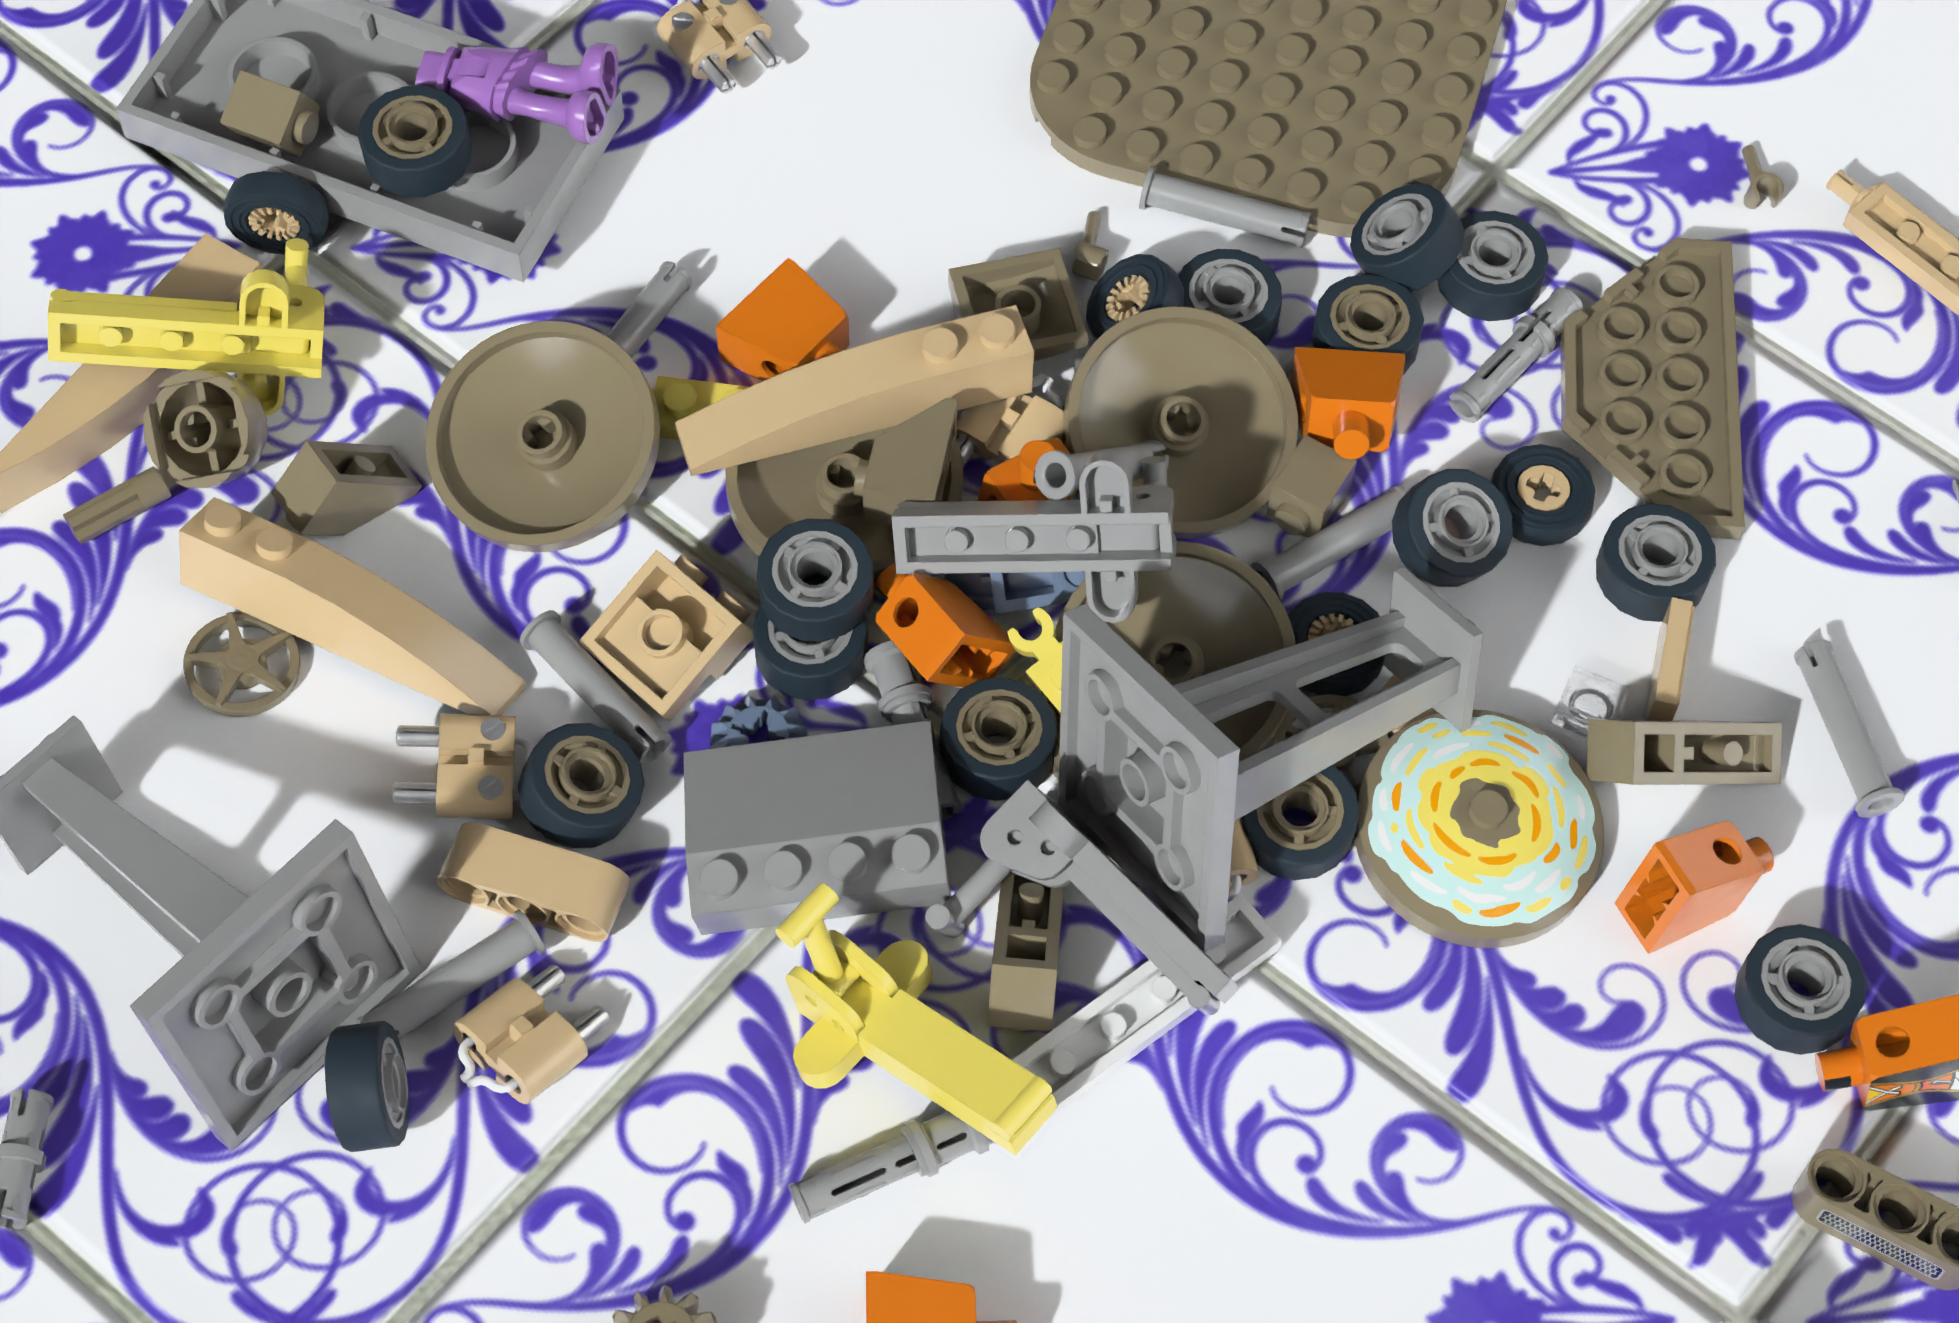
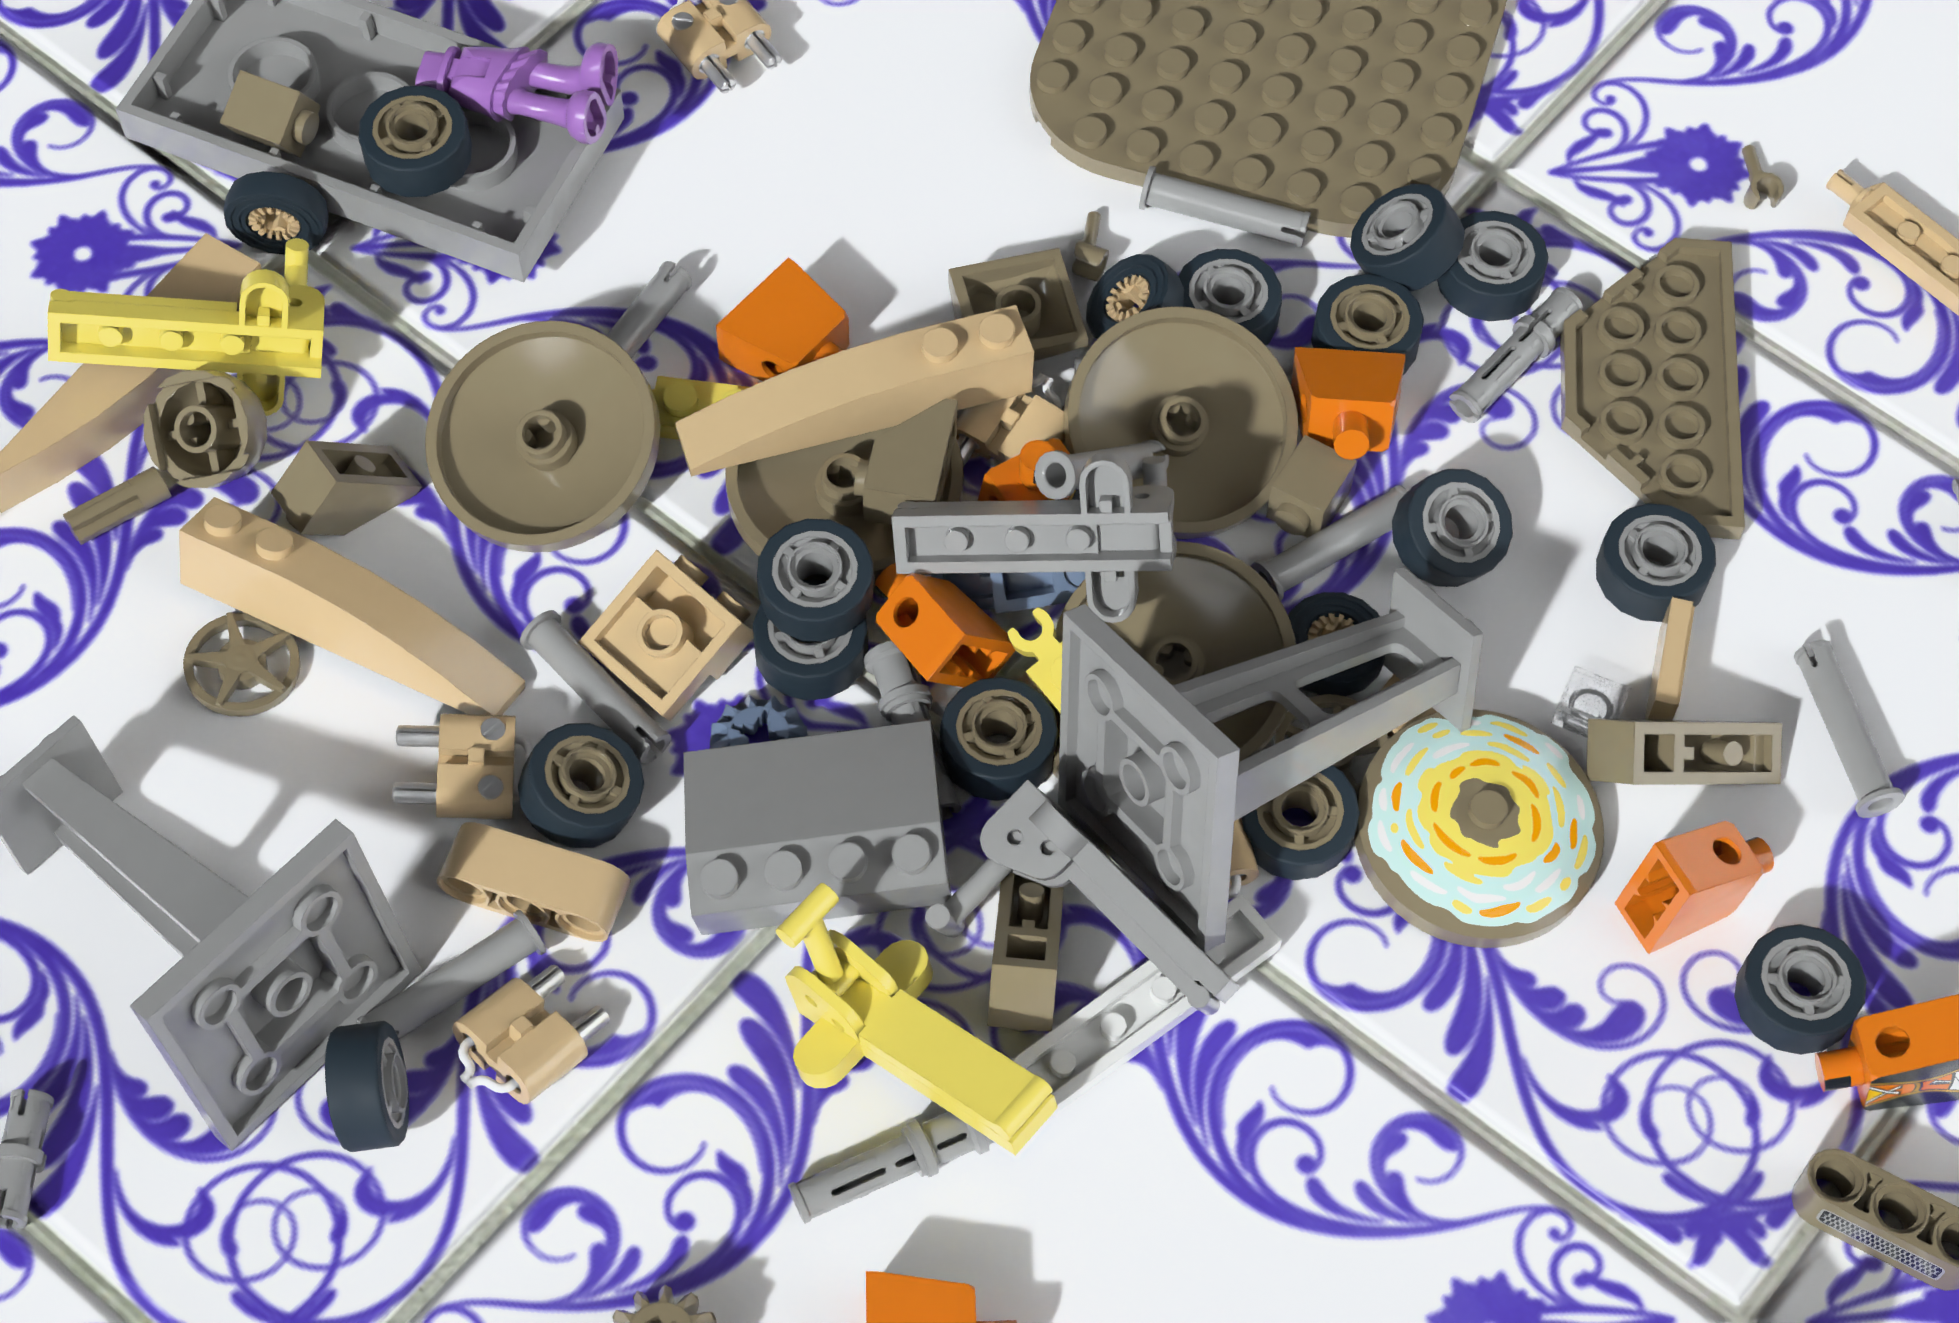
black bush [1491,444,1596,546] -> none

